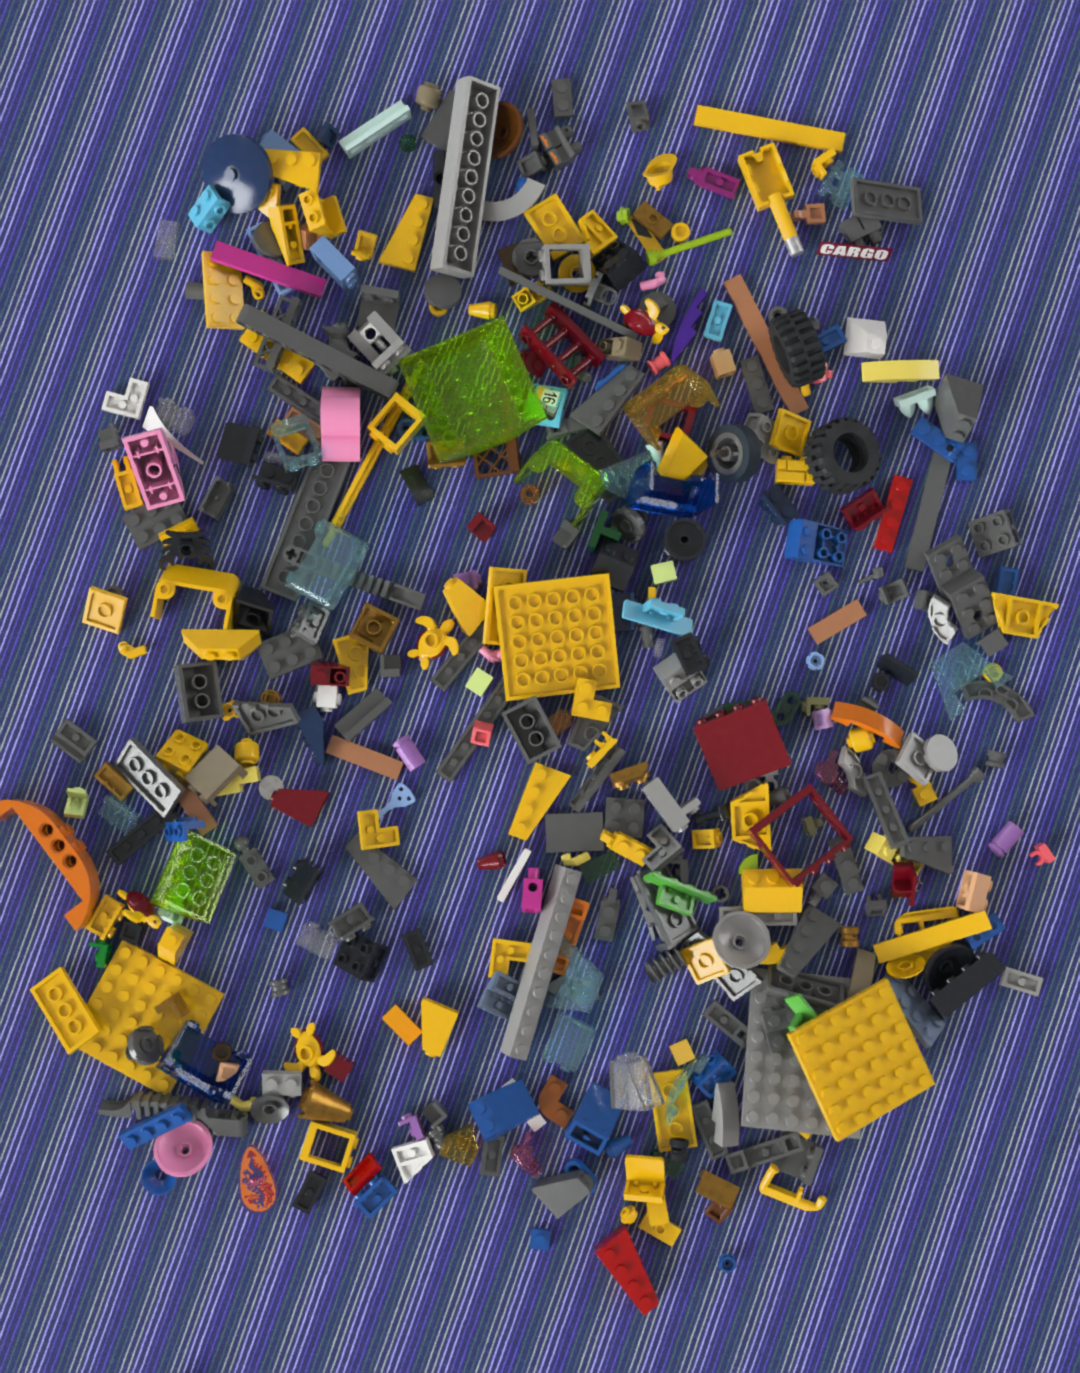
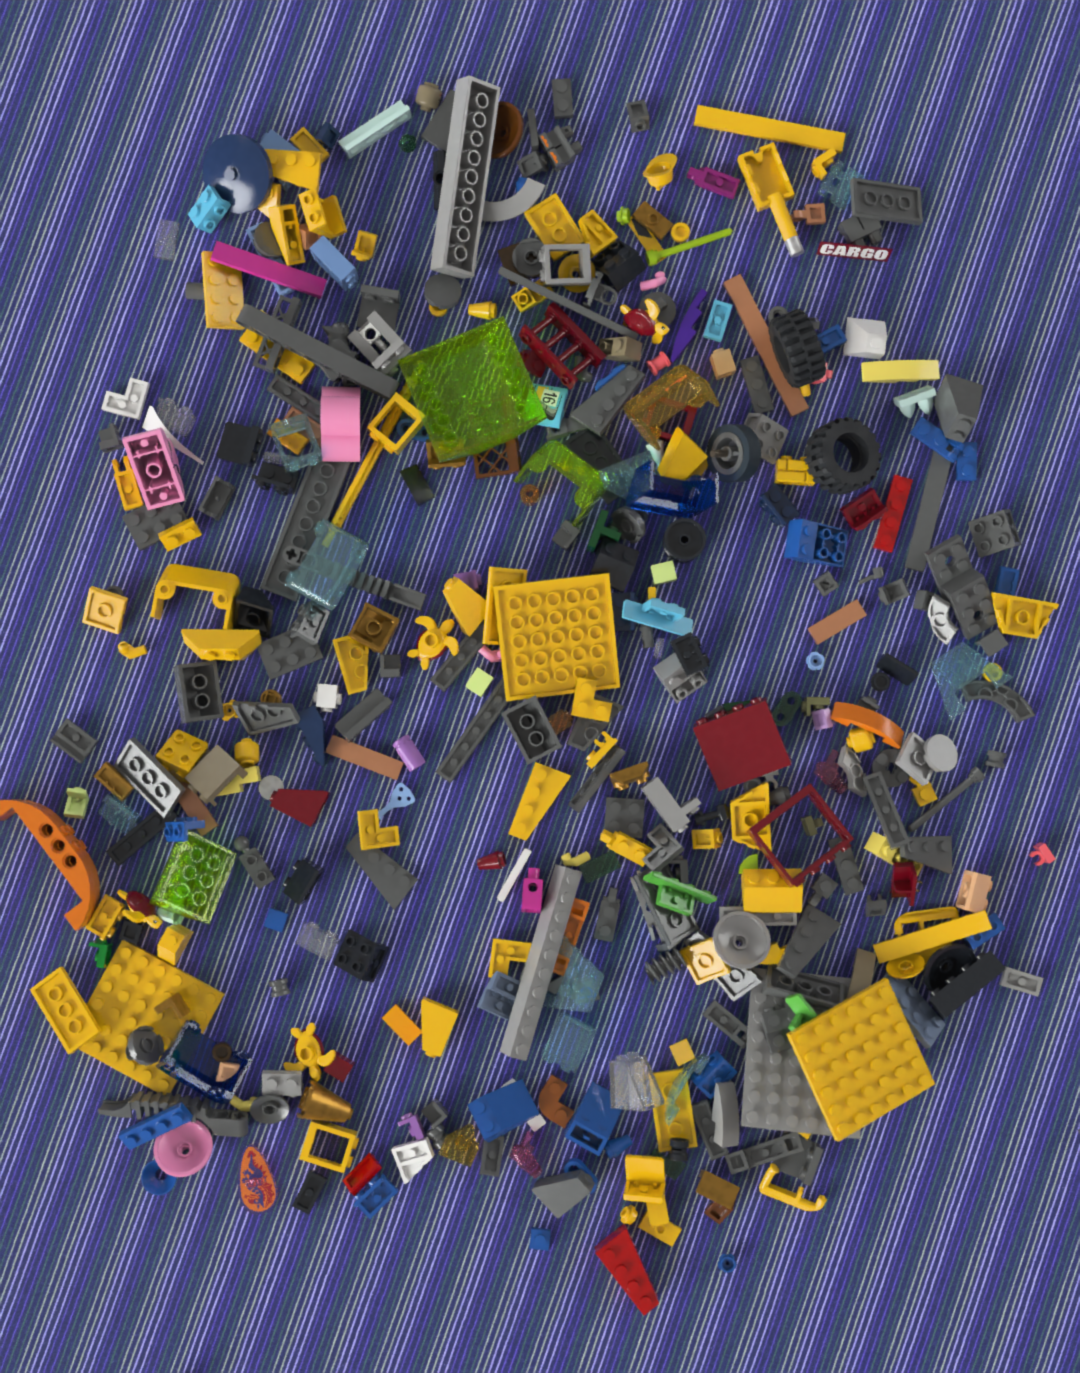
black animal [159,530,214,571] -> none
yellow arm [243,274,265,300] -> none
dark red slope [310,661,350,686] -> none
dark grey bracket [328,902,375,943] -> none
yellow wing [378,194,434,272] -> none
black plate [401,927,434,971] -> none
dark red panel [467,512,497,543] -> none
coral slope [470,720,494,747] -> none
dark grey tile [545,812,604,853] -> none
dark grey bush [711,885,729,903] -> none
yellow tile [768,408,812,457] -> none
pearl gold wheel [839,926,859,947] -> none
medium lavender piece [987,821,1024,858] -> none

